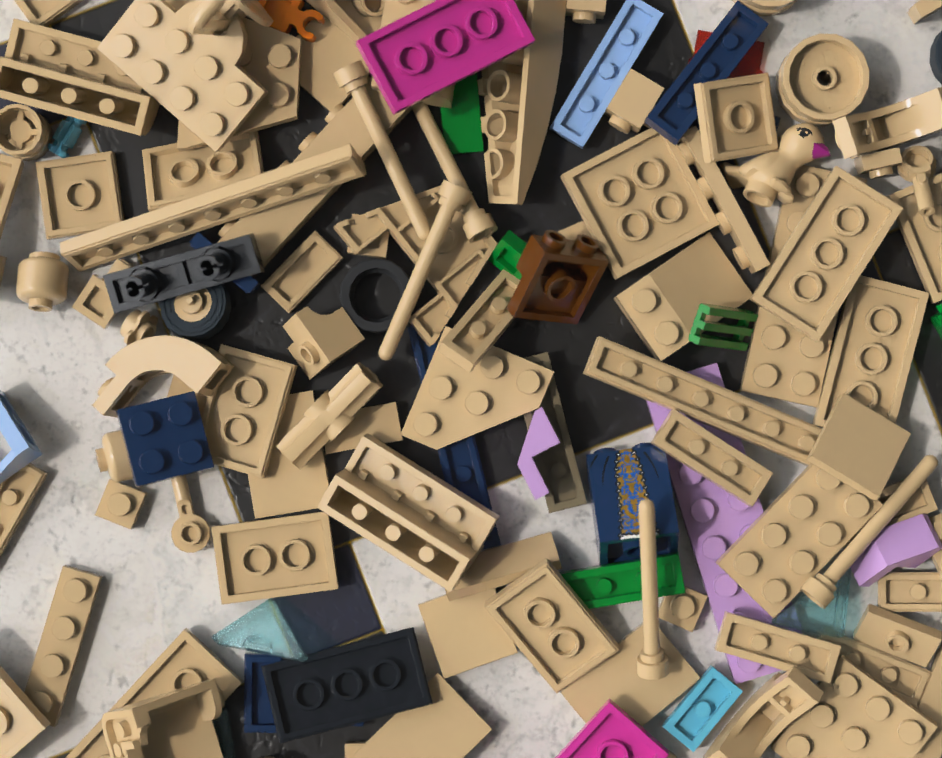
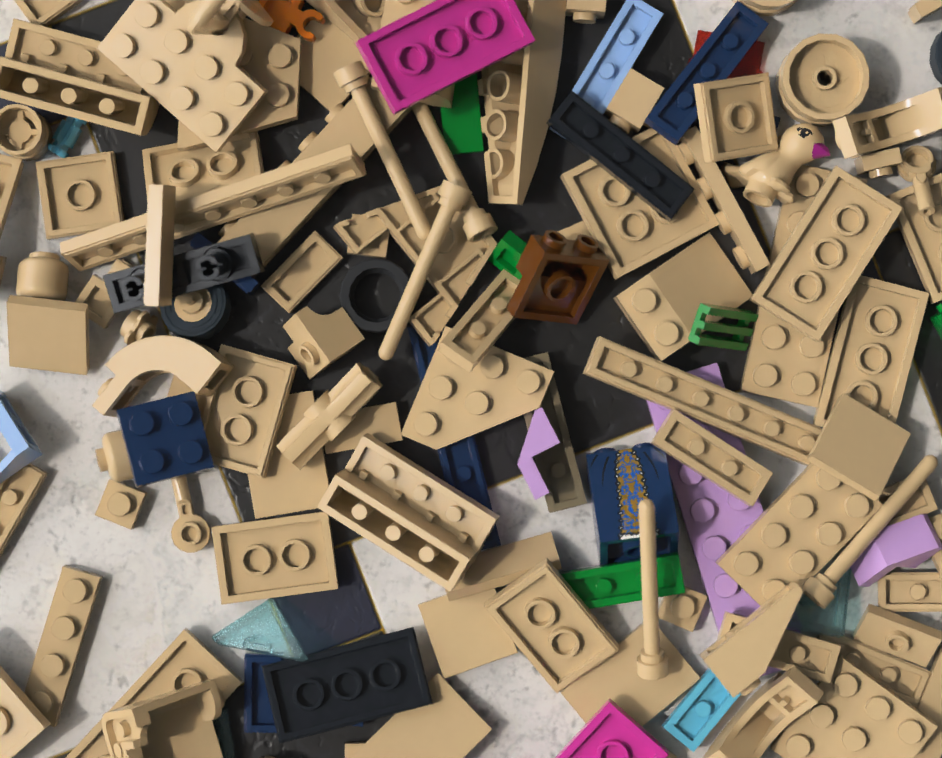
none -> tan tile [6,295,90,375]
none -> tan tile [144,184,176,307]
none -> black tile [546,91,695,221]
none -> tan slope [699,581,803,698]

